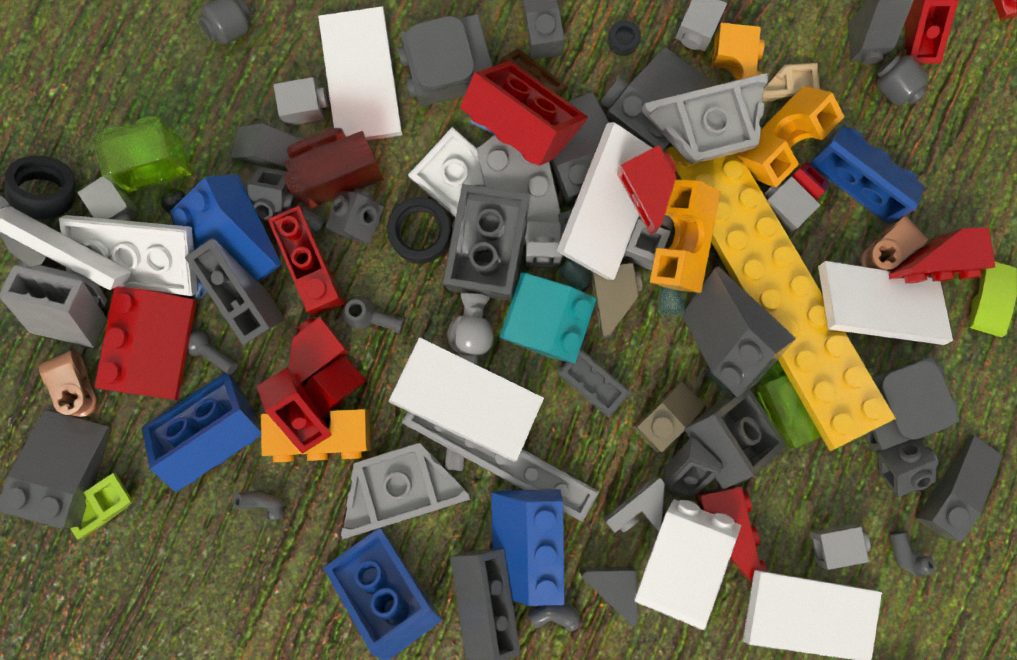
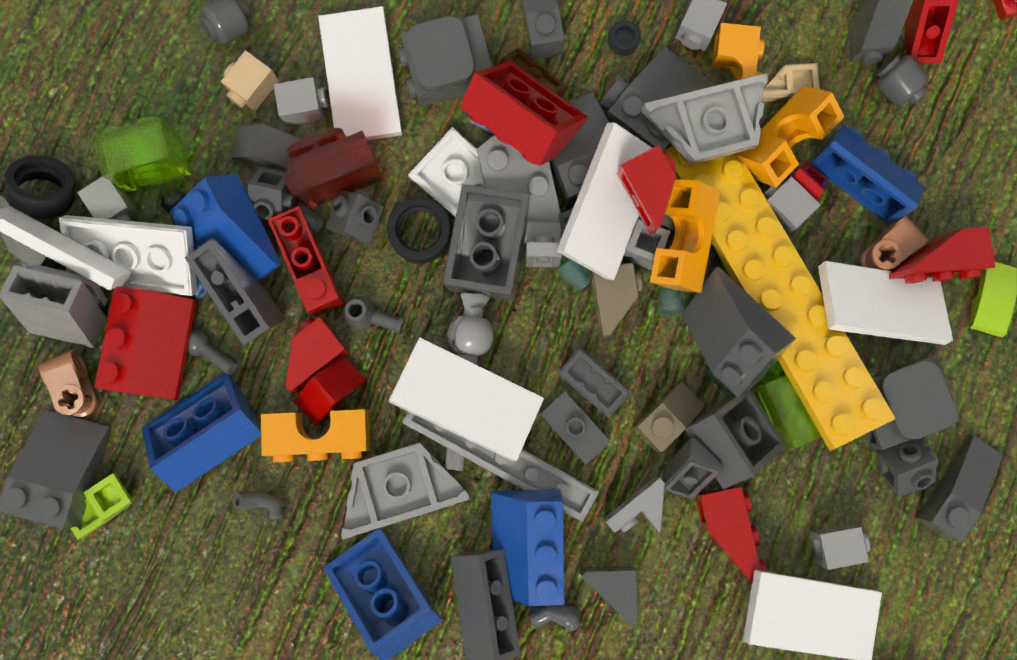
red slope [257,368,332,454] -> none
teal slope [499,273,596,363] -> none
white slope [635,499,742,630] -> none
dark grey arm [889,531,936,577] -> none
none -> tan brick [221,50,279,111]
none -> dark grey plate [540,391,611,465]

